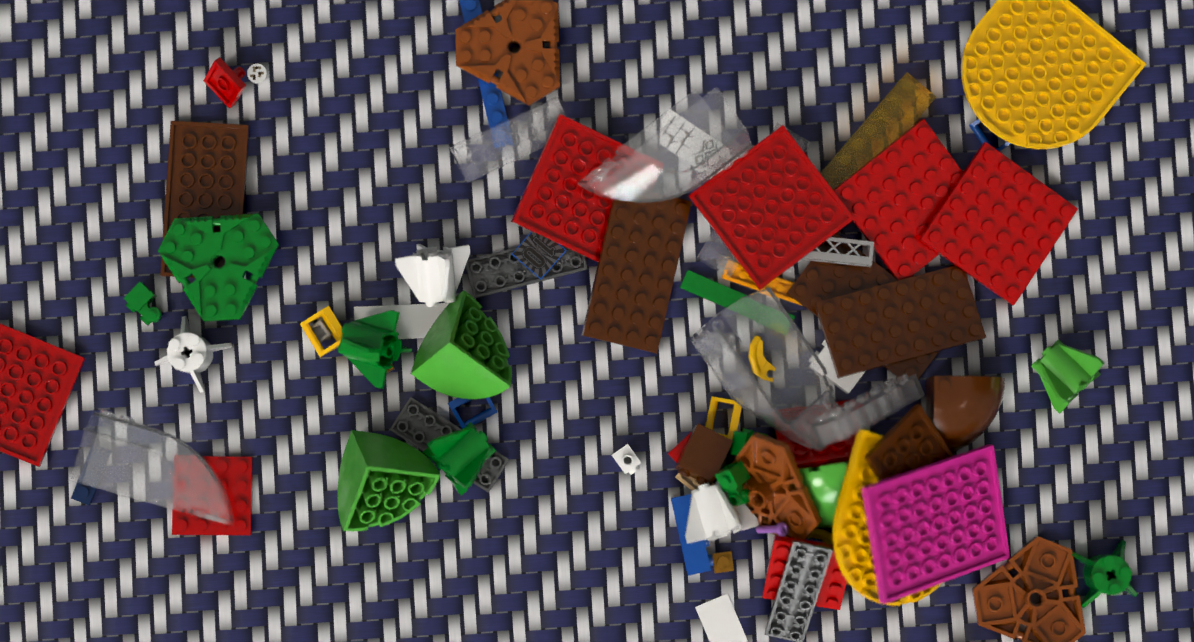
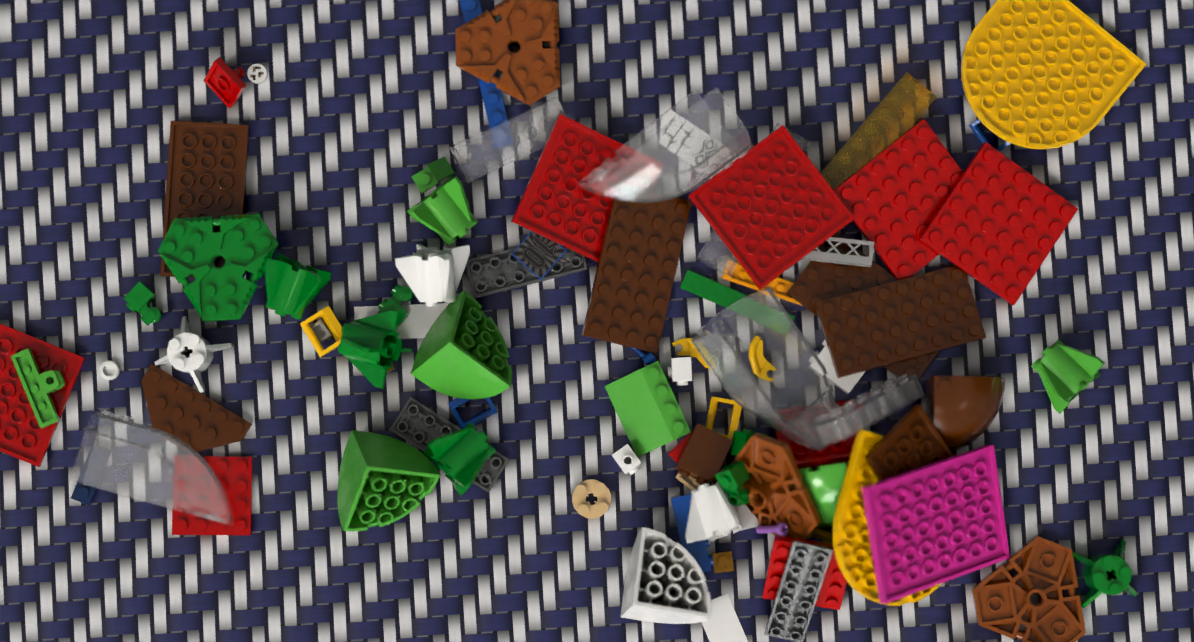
none -> bright green plate [11,348,66,429]
none -> white tile [99,360,120,380]
none -> reddish brown plate [141,364,252,454]
none -> green brick [264,253,332,320]
none -> green brick [378,284,413,328]
none -> bright green brick [407,176,478,246]
none -> bright green slope [412,157,455,194]
none -> tan plate [572,479,611,519]
none -> bright green slope [604,361,691,457]
none -> white brick [620,527,711,624]
none -> blue hand [630,347,656,365]
none -> white brick [667,357,692,386]
none -> yellow piece [672,338,715,370]

